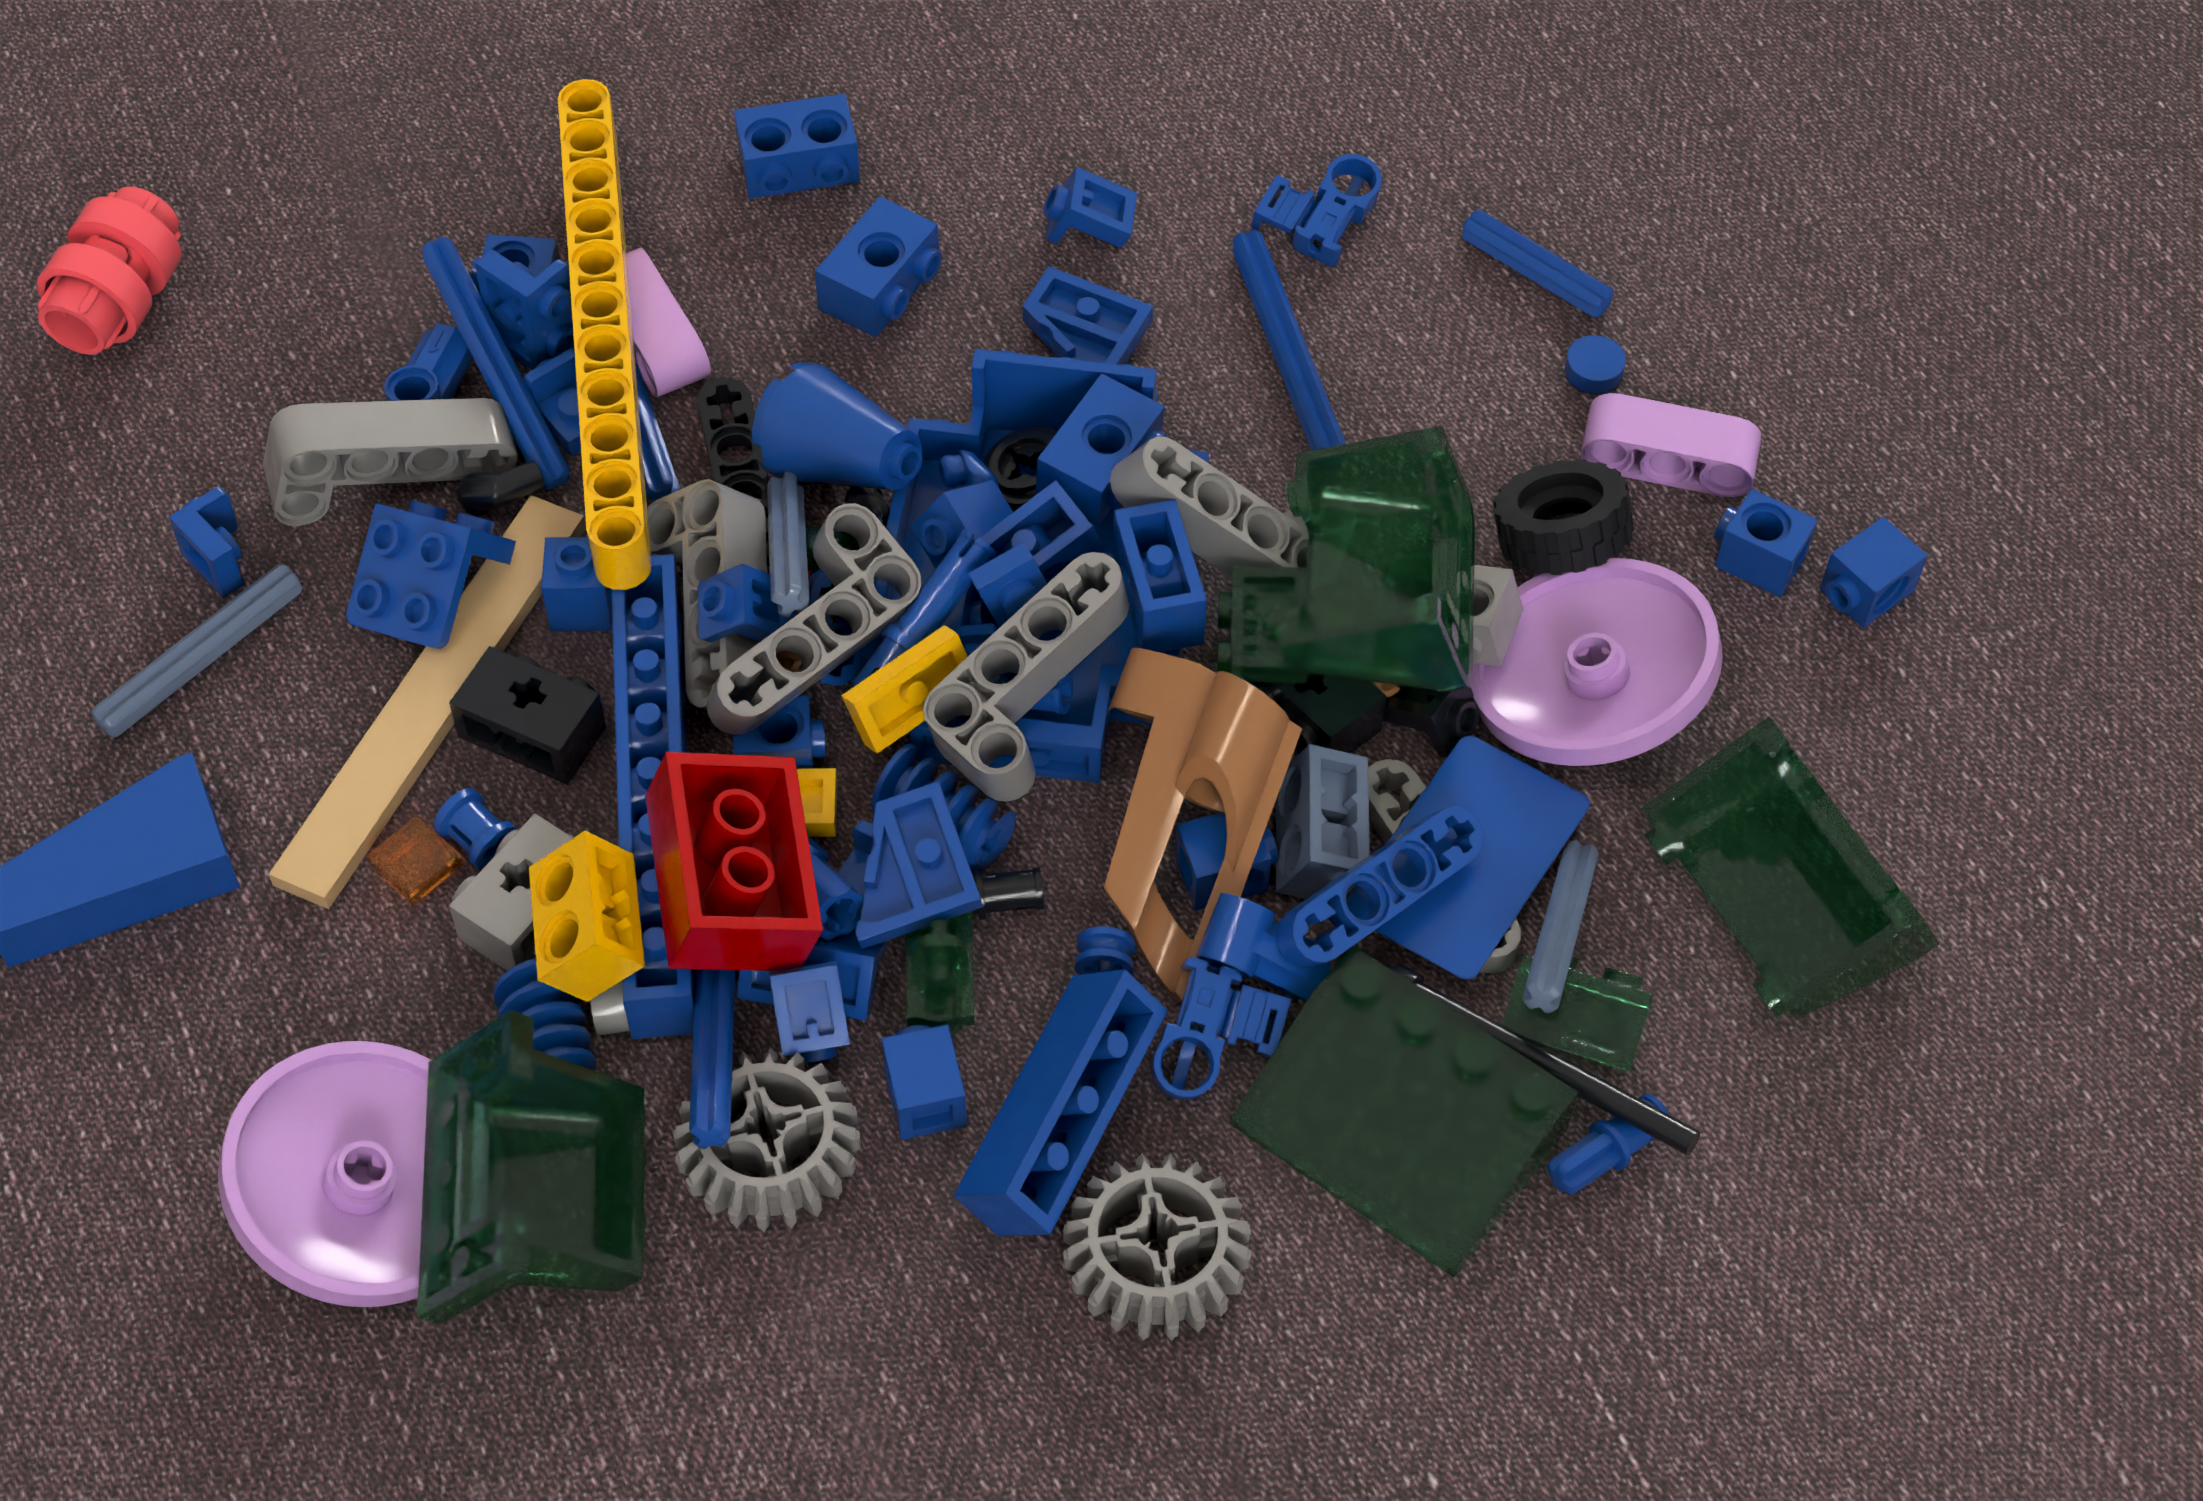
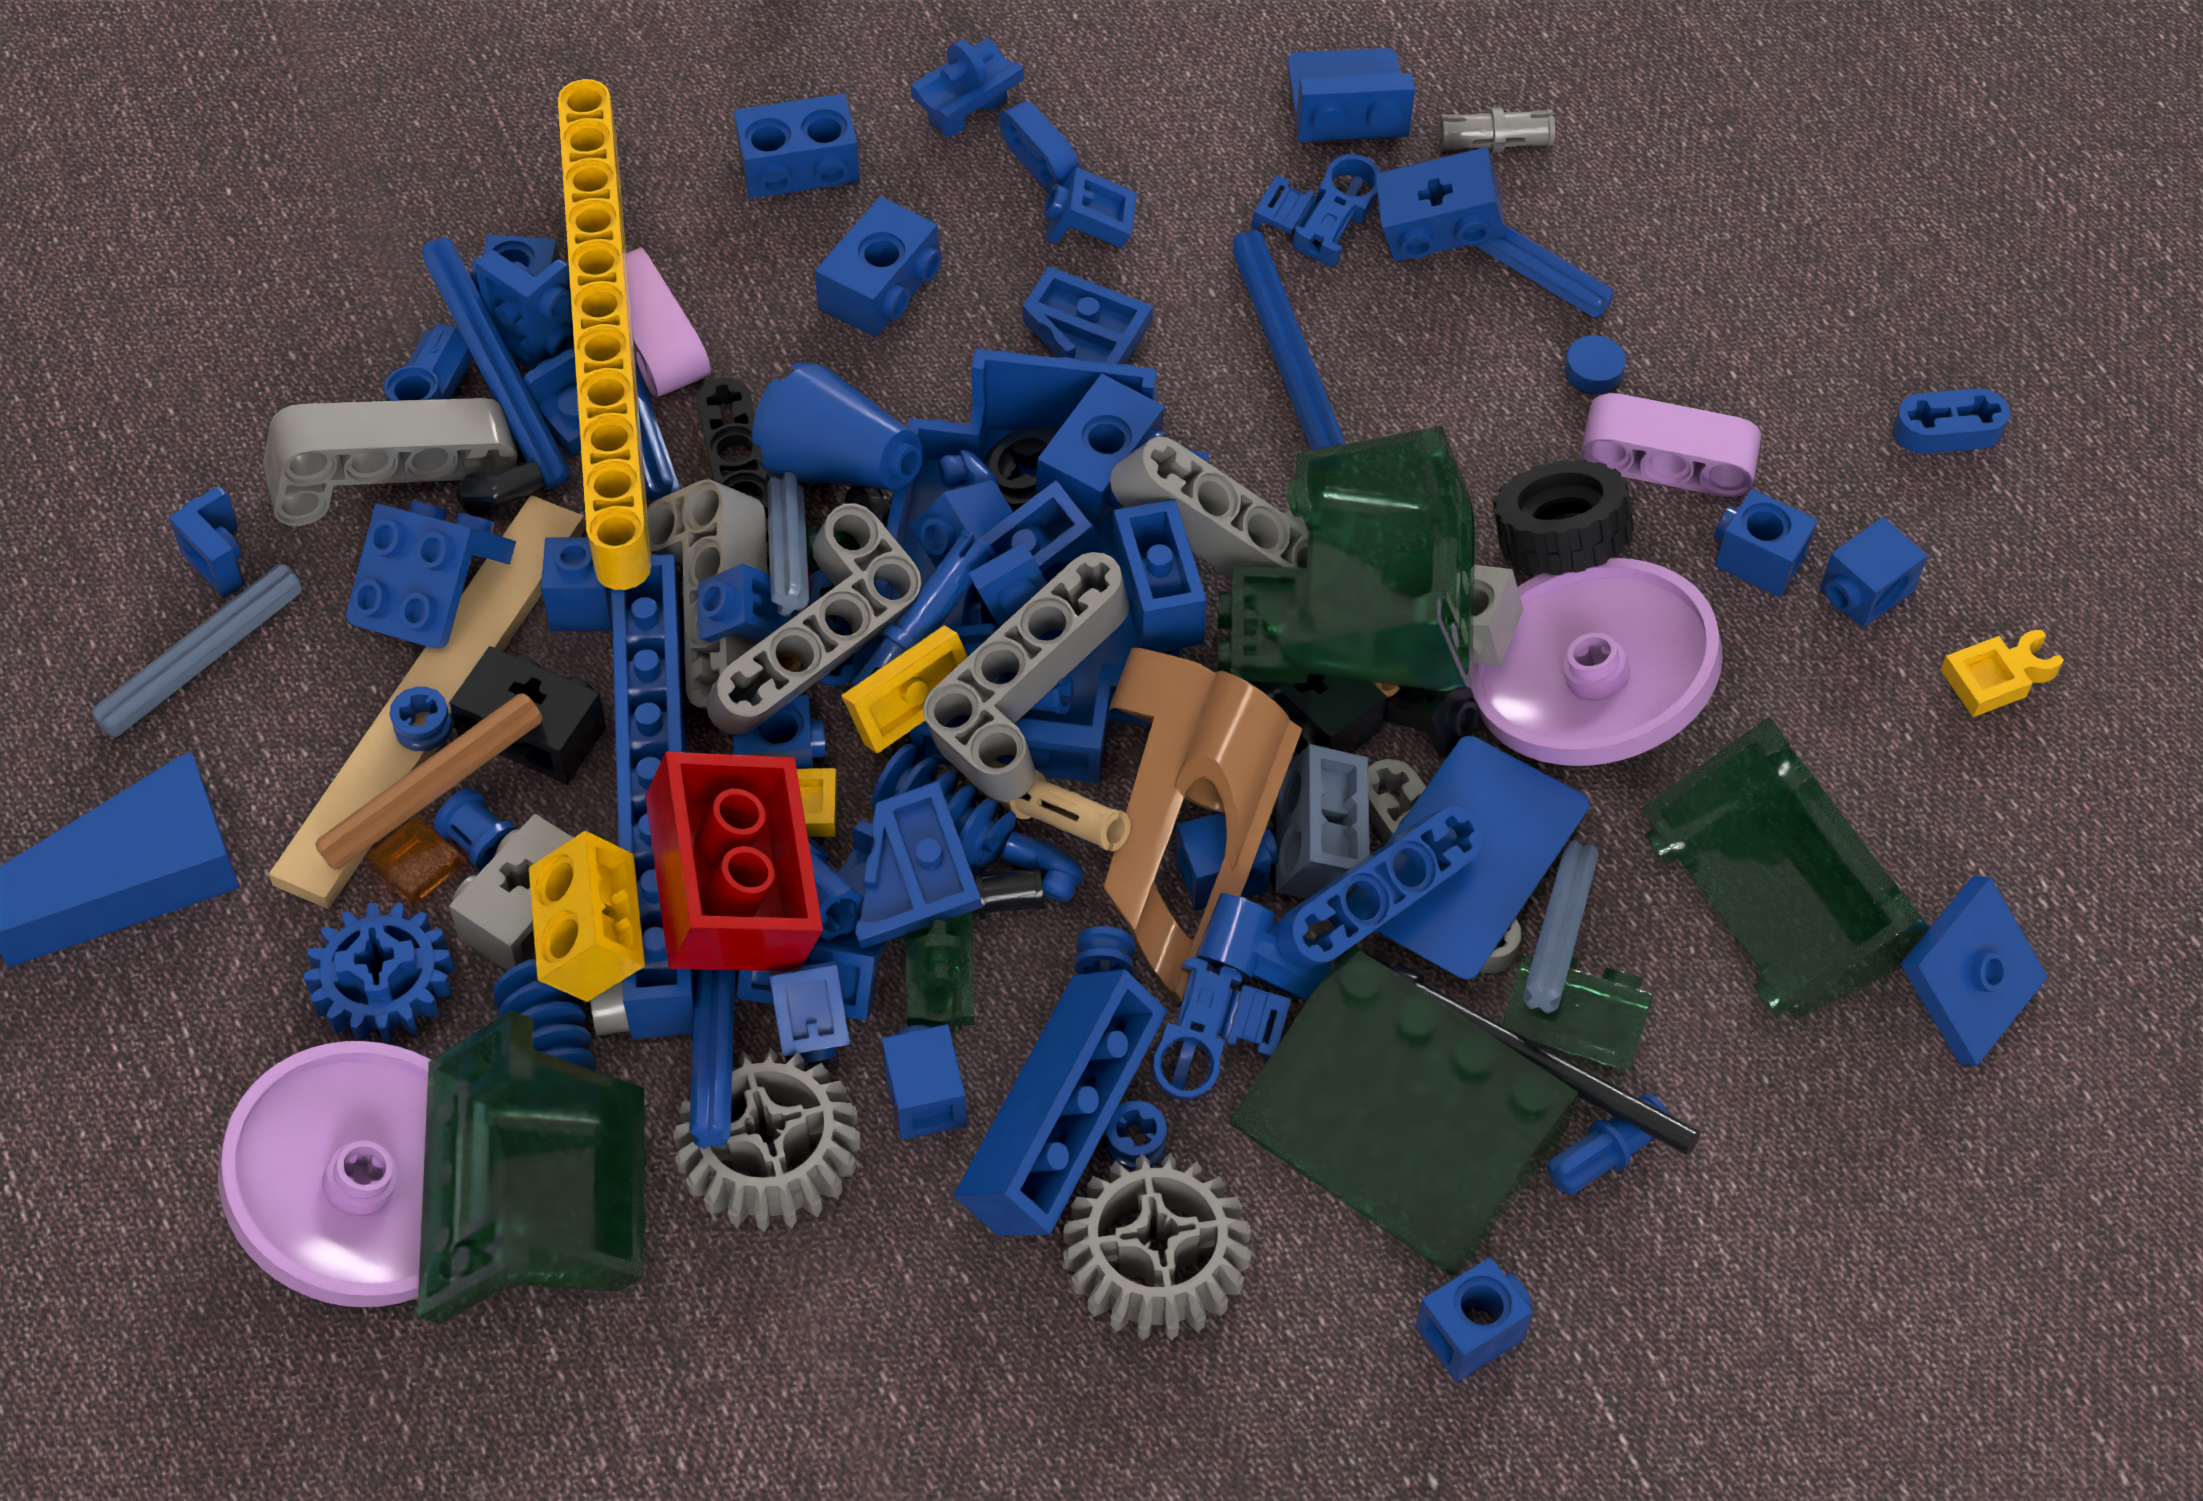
coral piece [37,187,182,355] -> none
none -> blue gear [304,902,455,1043]
none -> medium nougat axle [315,693,543,870]
none -> blue bush [389,687,452,751]
none -> blue hips [911,37,1024,137]
none -> tan pin [965,759,1131,851]
none -> blue beam [998,101,1081,192]
none -> blue arm [1002,831,1083,902]
none -> blue bush [1106,1101,1167,1170]
none -> blue bracket [1287,48,1415,142]
none -> blue brick [1375,147,1507,262]
none -> blue brick [1415,1257,1533,1383]
none -> light grey pin [1438,107,1555,153]
none -> blue beam [1893,389,2010,454]
none -> blue plate [1900,876,2048,1066]
none -> yellow plate [1940,630,2064,717]

